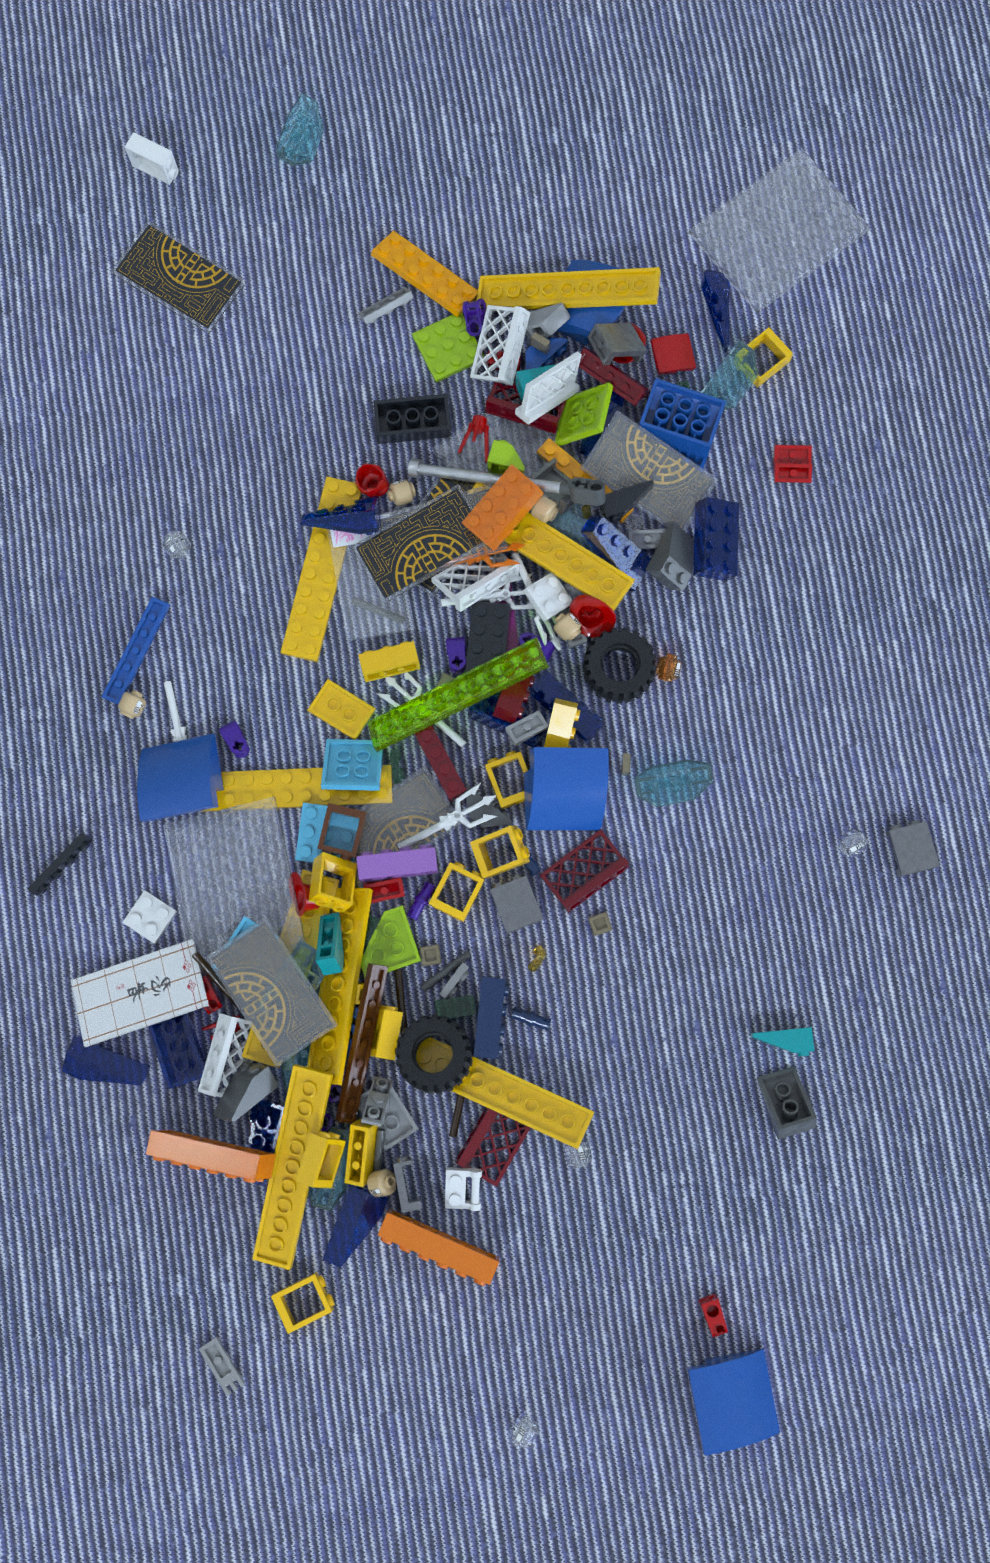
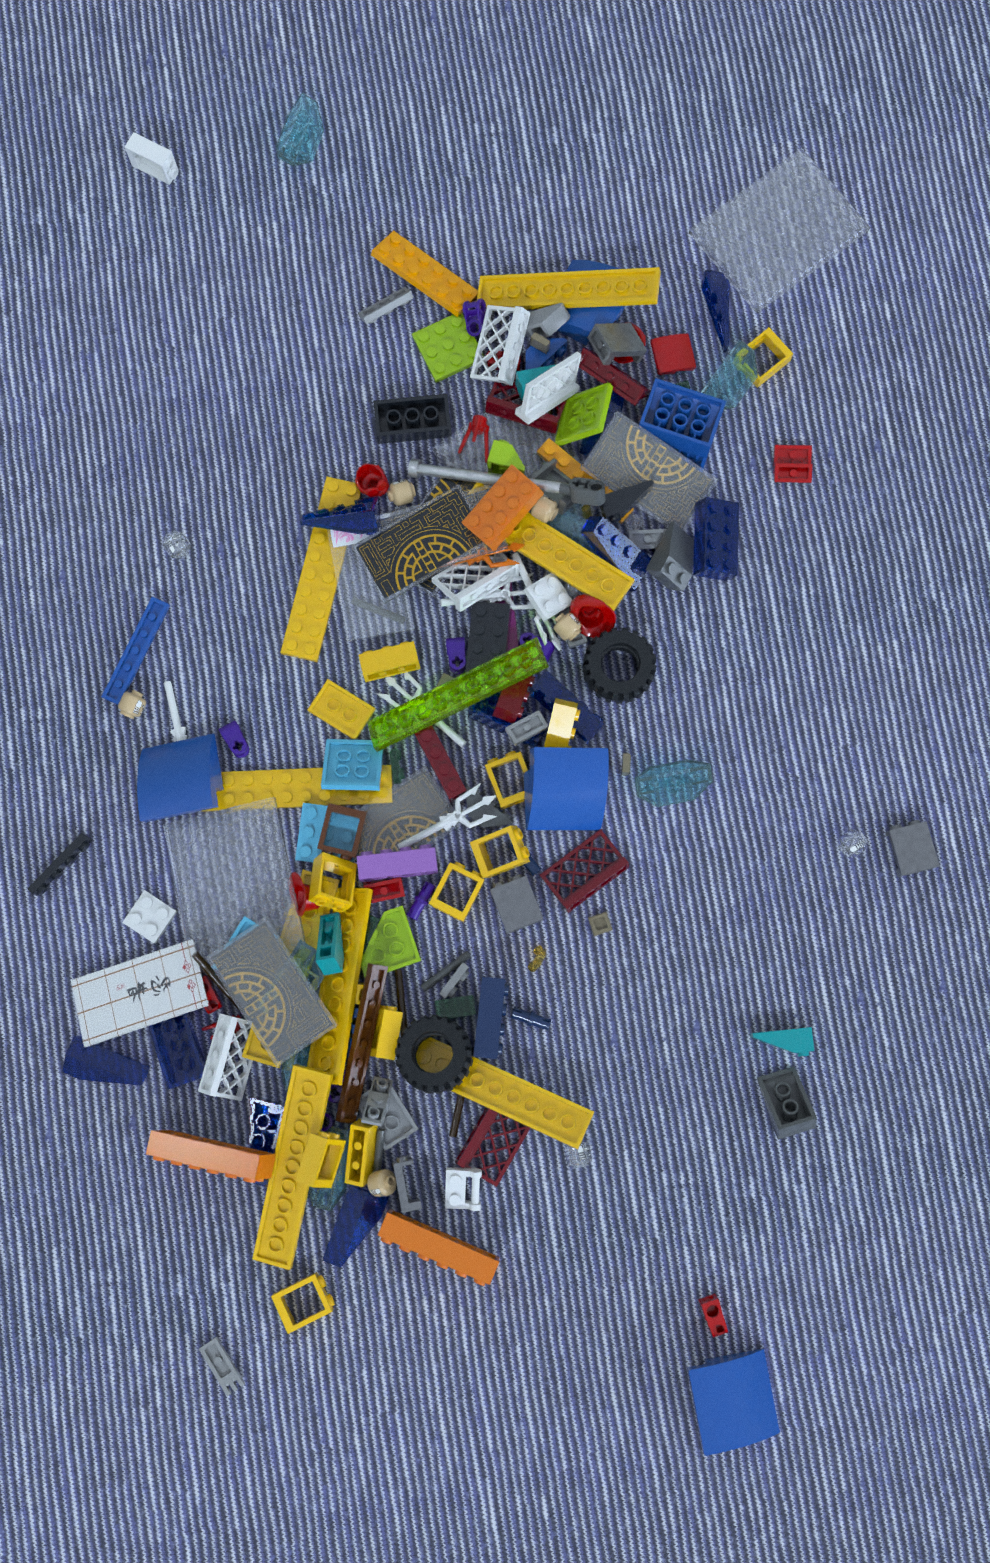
black piece [111,220,246,334] -> none
dark grey slope [213,1062,279,1122] -> none
dark tan tile [420,944,442,967] -> none
clear head [508,1415,539,1449] -> none
clear orange head [655,653,682,682] -> none

